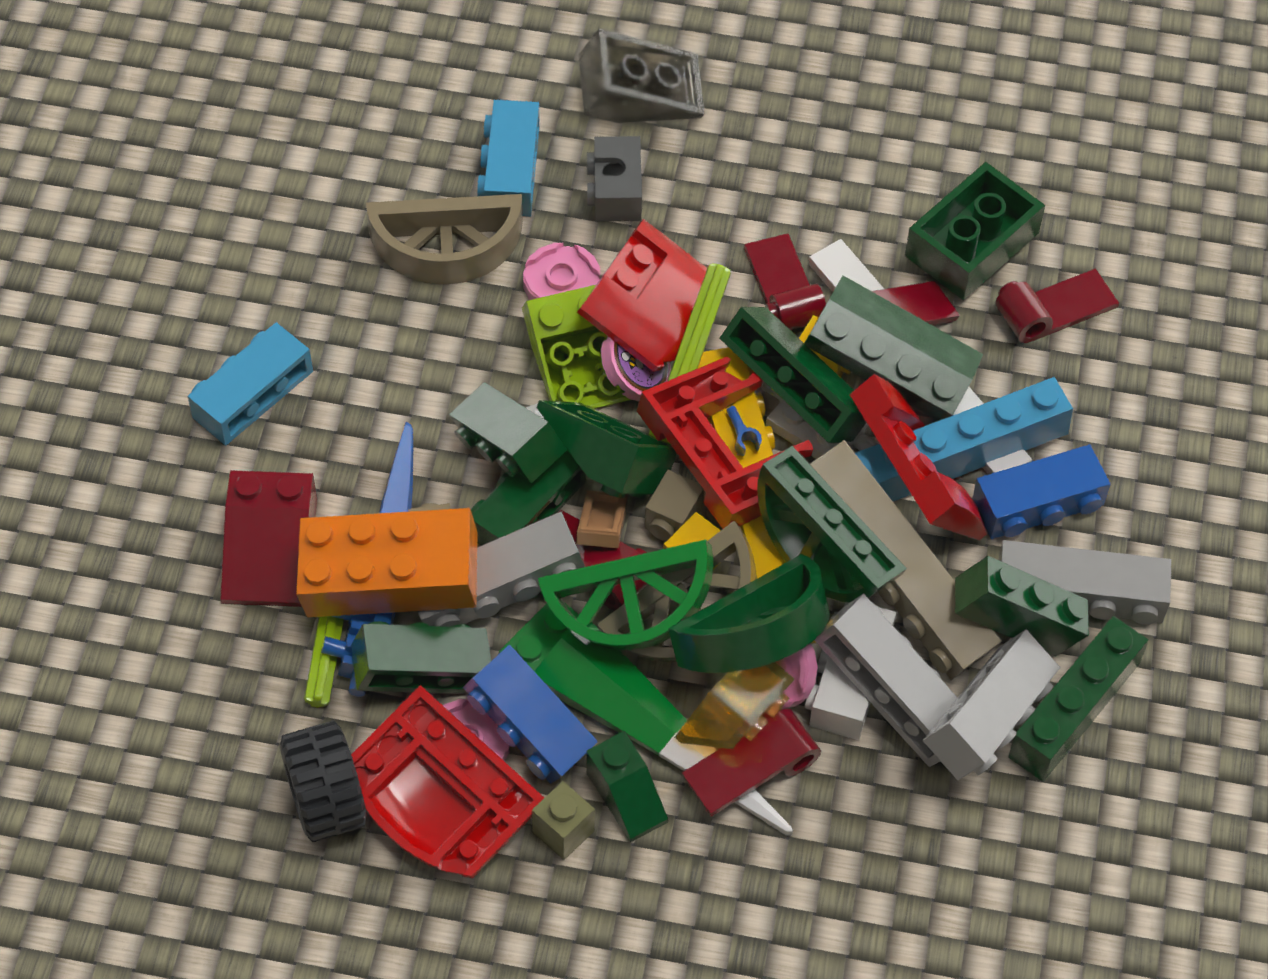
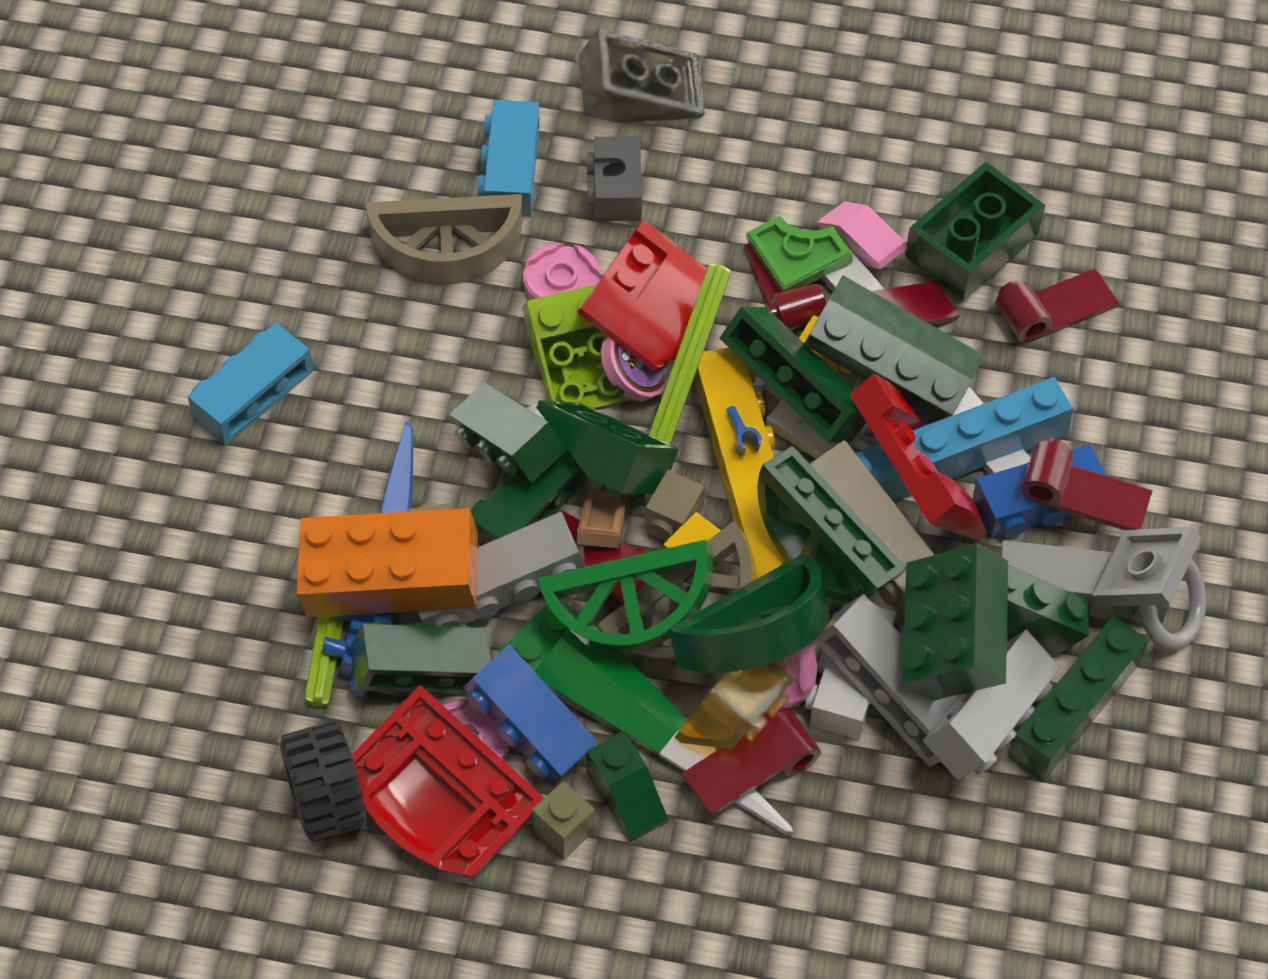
dark red slope [221,470,317,607] -> none
red wedge [637,356,813,529] -> none
none -> bright green tile [746,216,853,292]
none -> bright pink slope [817,202,908,269]
none -> dark green brick [902,543,1008,701]
none -> dark red door [1021,439,1153,530]
none -> light grey tile [1092,527,1206,650]

